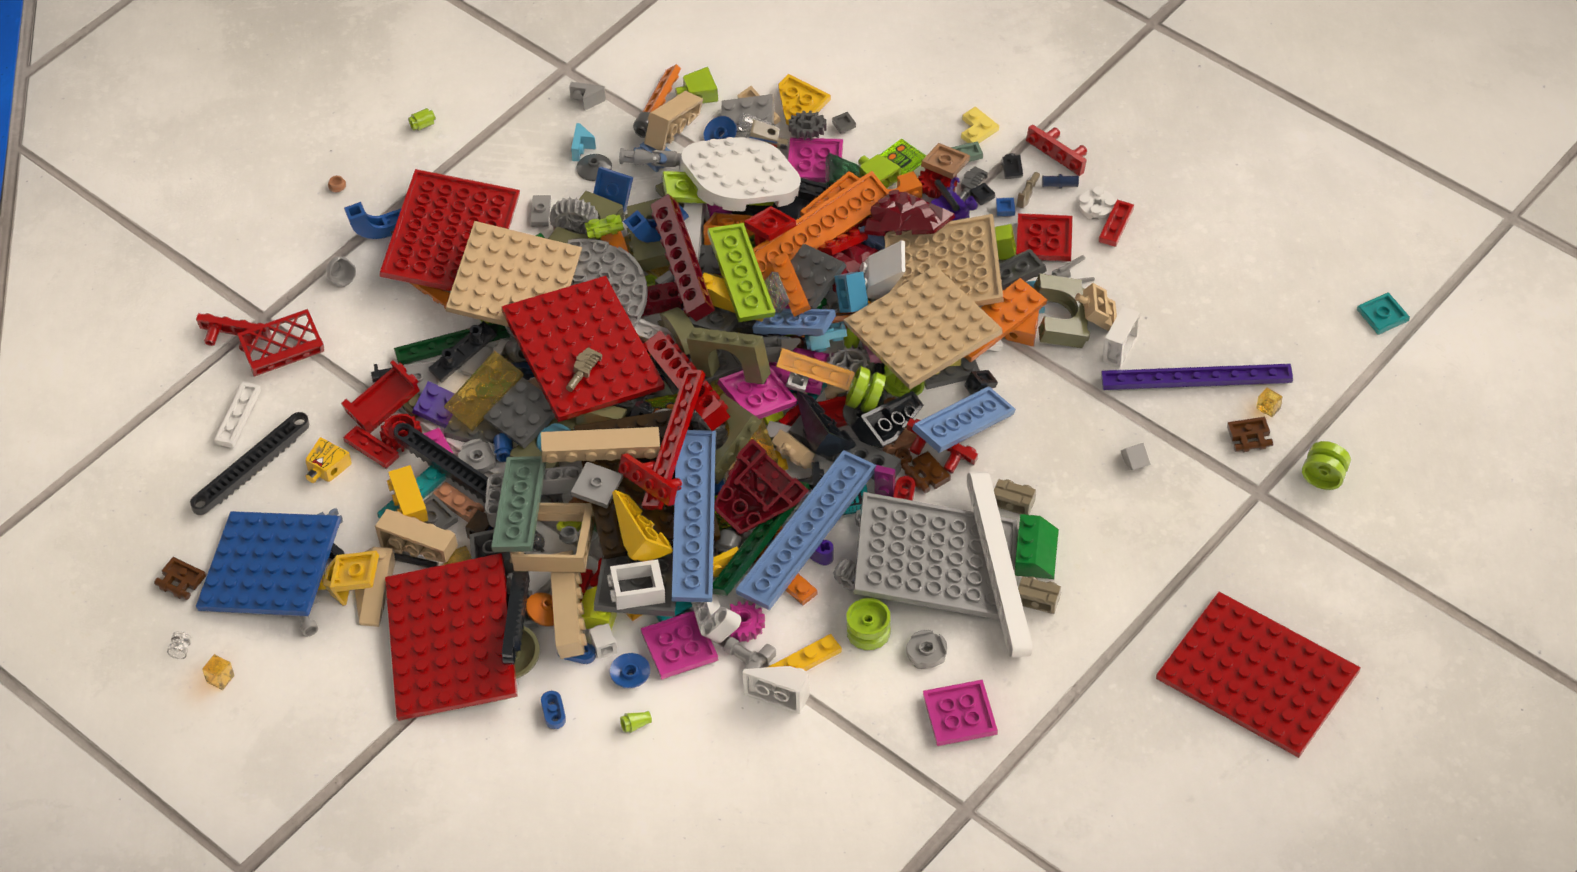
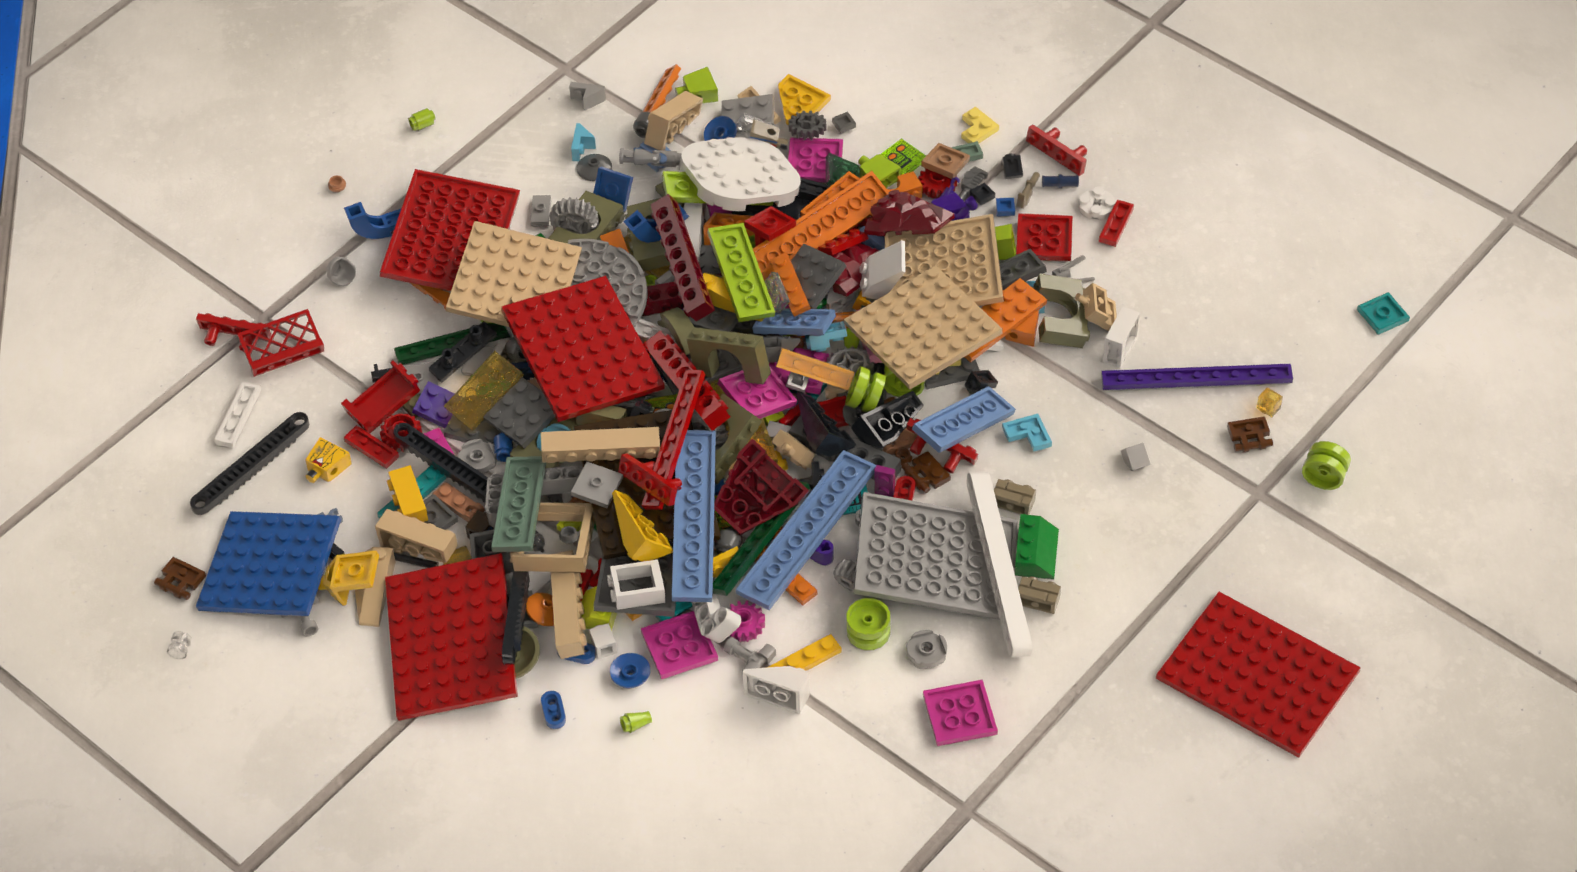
clear yellow brick [202,654,235,690] -> none
dark tan piece [566,348,602,392] -> none
lime plate [584,214,624,239] -> none
dark azure brick [834,272,868,313] -> none
black bar [934,179,960,211] -> none
none -> medium azure plate [1002,414,1052,452]

